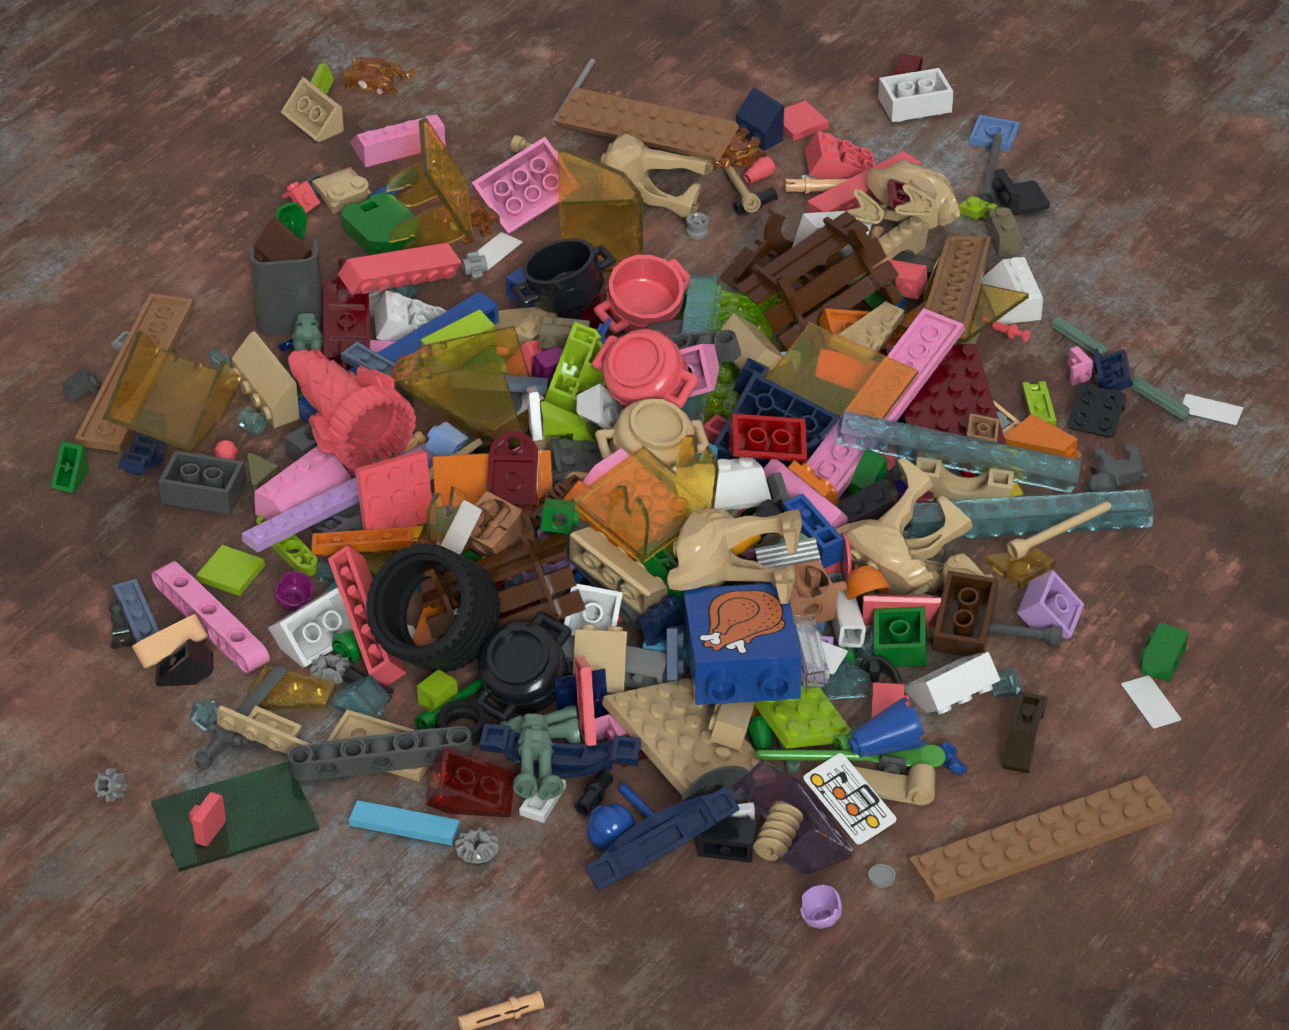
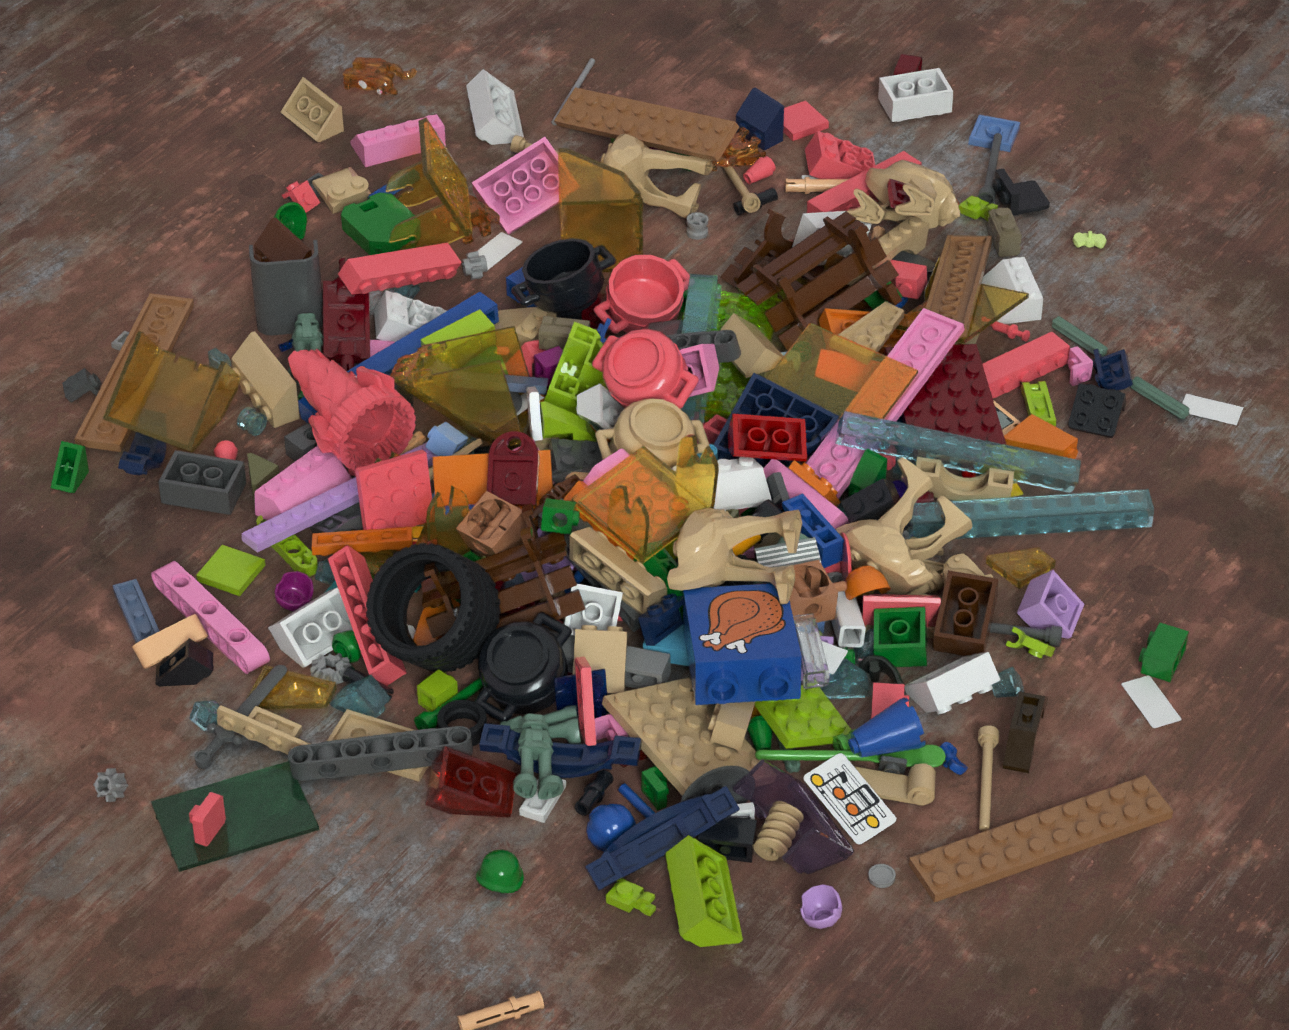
pearl dark grey piece [109,602,134,649] -> none
lime tile [311,63,334,95] -> none
sand blue tile [341,342,407,381] -> none
medium azure tile [349,800,460,846] -> none
white sticker [441,500,482,554] -> none
light grey gear [455,827,499,864] -> none
sand blue plate [667,626,686,680] -> none
dark blue brick [733,358,770,396] -> none
medium nougat piece [964,413,1000,451] -> none
tan piece [1007,501,1111,560] -> none
dark grey animal [1087,444,1148,505] -> none
none -> white slope [466,69,524,145]
none -> green helmet [476,849,524,893]
none -> lime plate [606,878,656,917]
none -> green bracket [641,766,669,811]
none -> lime slope [665,835,743,947]
none -> tan piece [978,726,999,832]
none -> coral brick [983,332,1070,399]
none -> lime plate [1006,627,1056,659]
none -> yellowish green piece [1072,231,1107,249]

